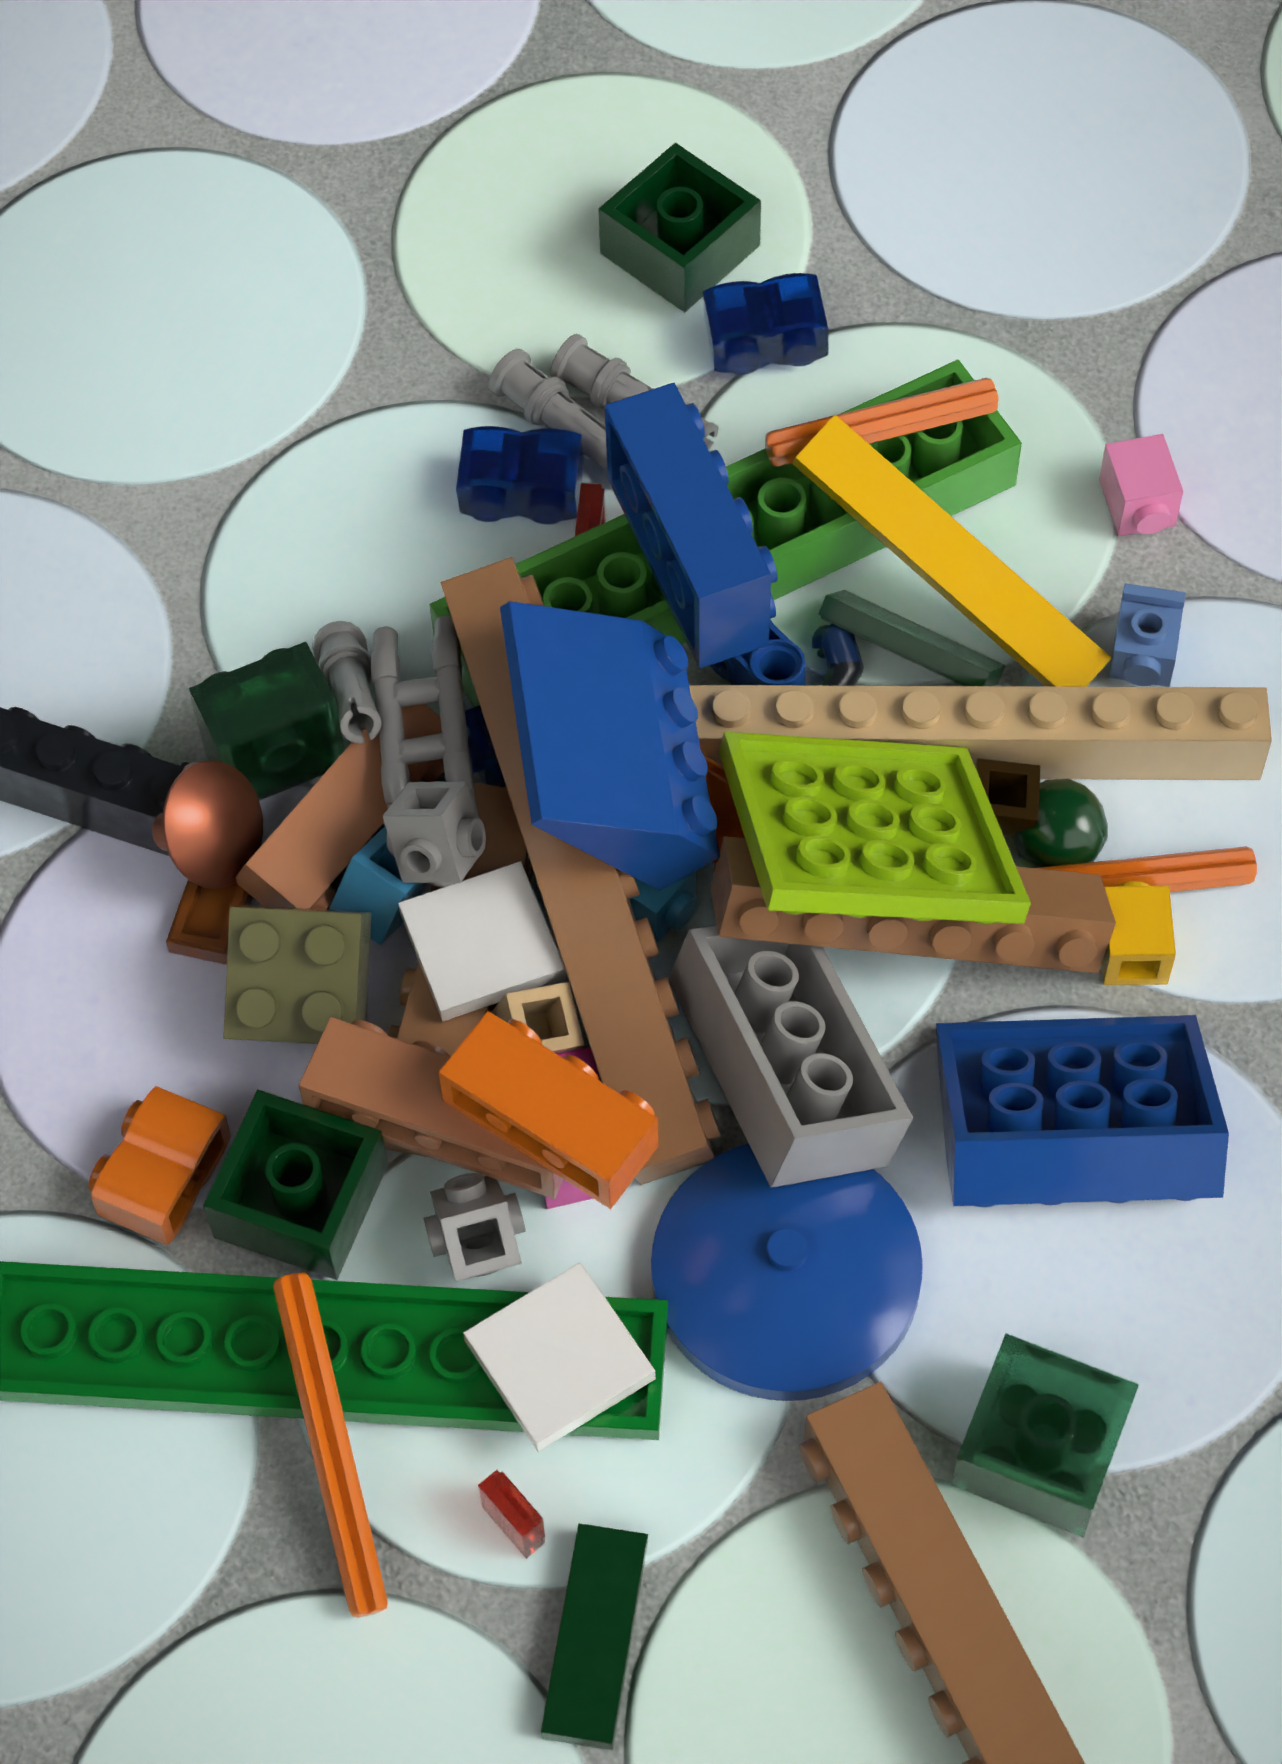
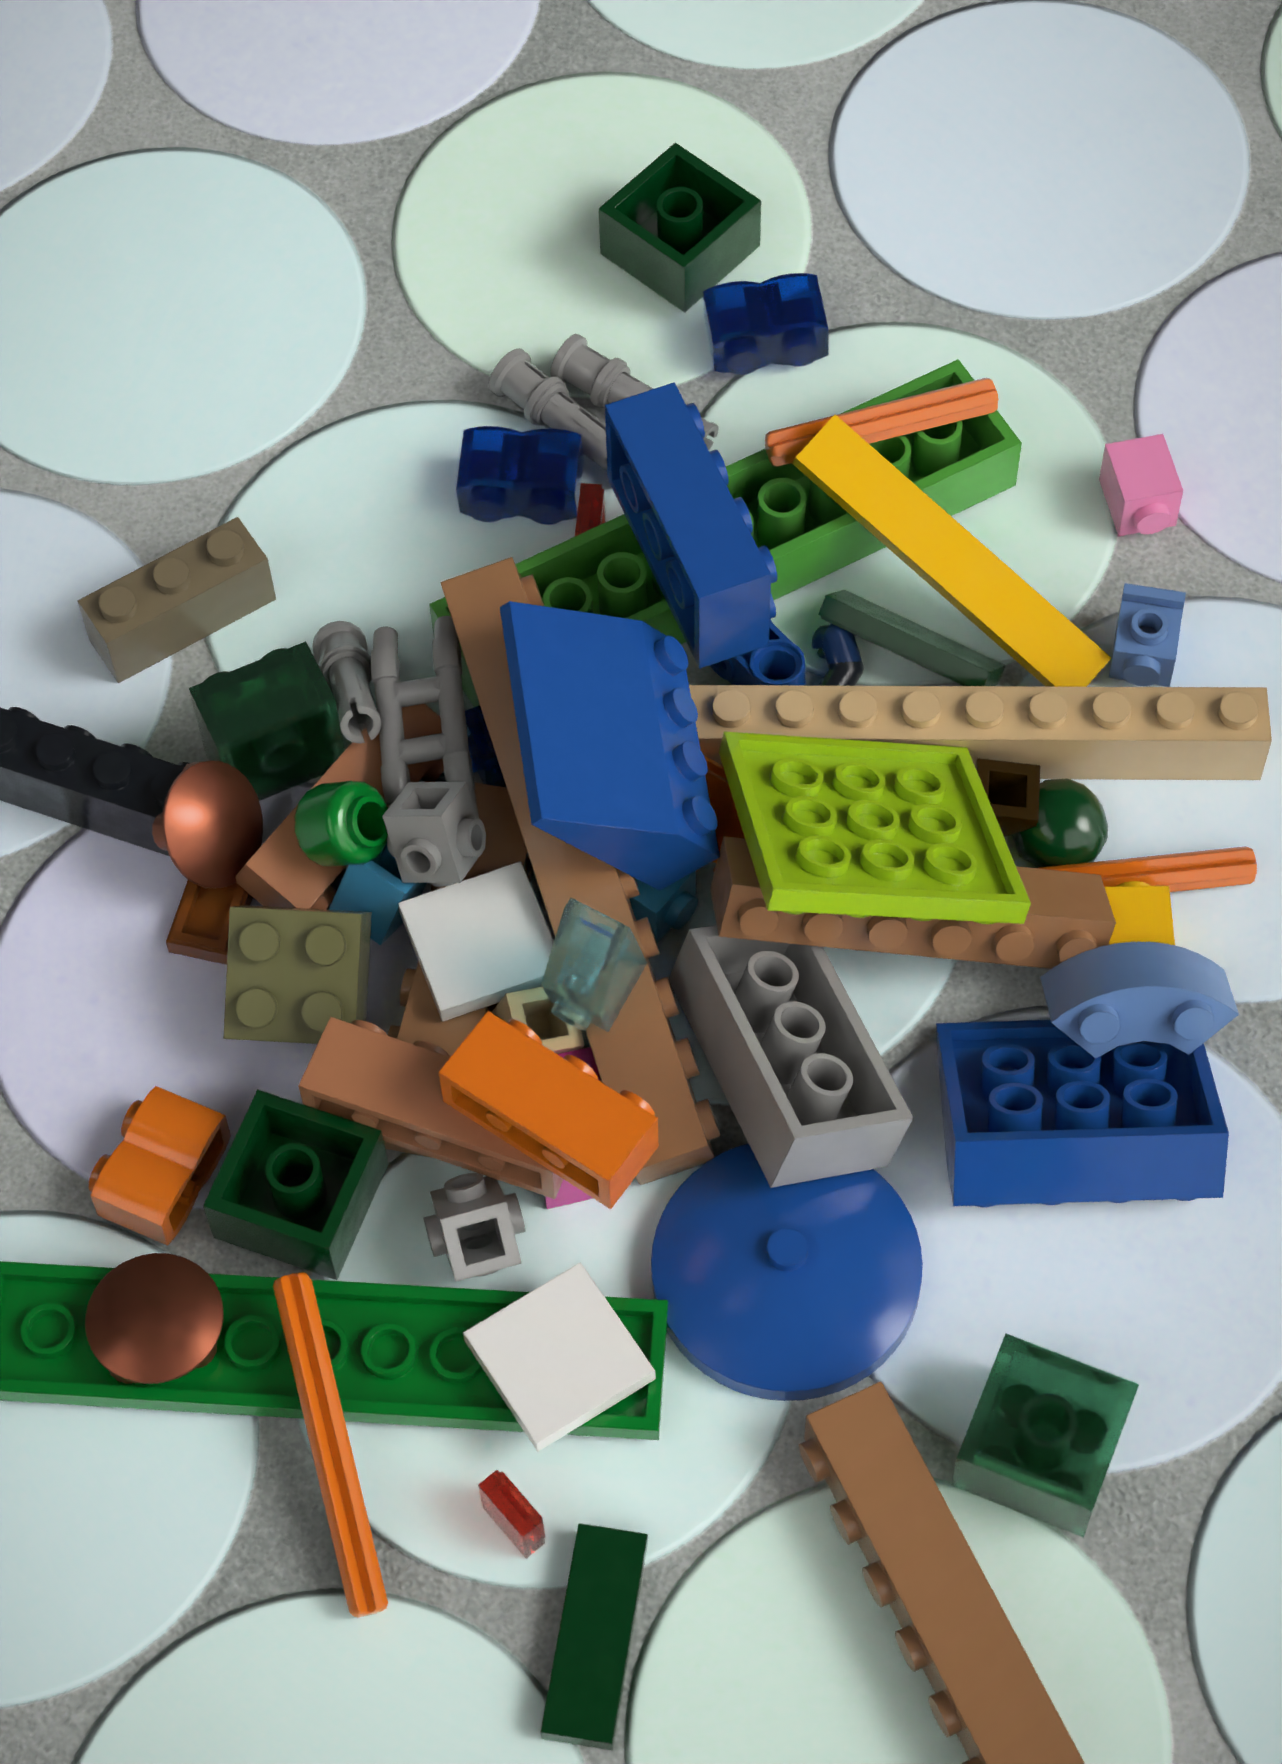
none -> dark tan brick [77,517,276,683]
none -> copper dish [85,1253,224,1384]
none -> green head [294,781,388,866]
none -> clear light blue slope [541,897,647,1032]
none -> medium blue brick [1040,942,1239,1058]

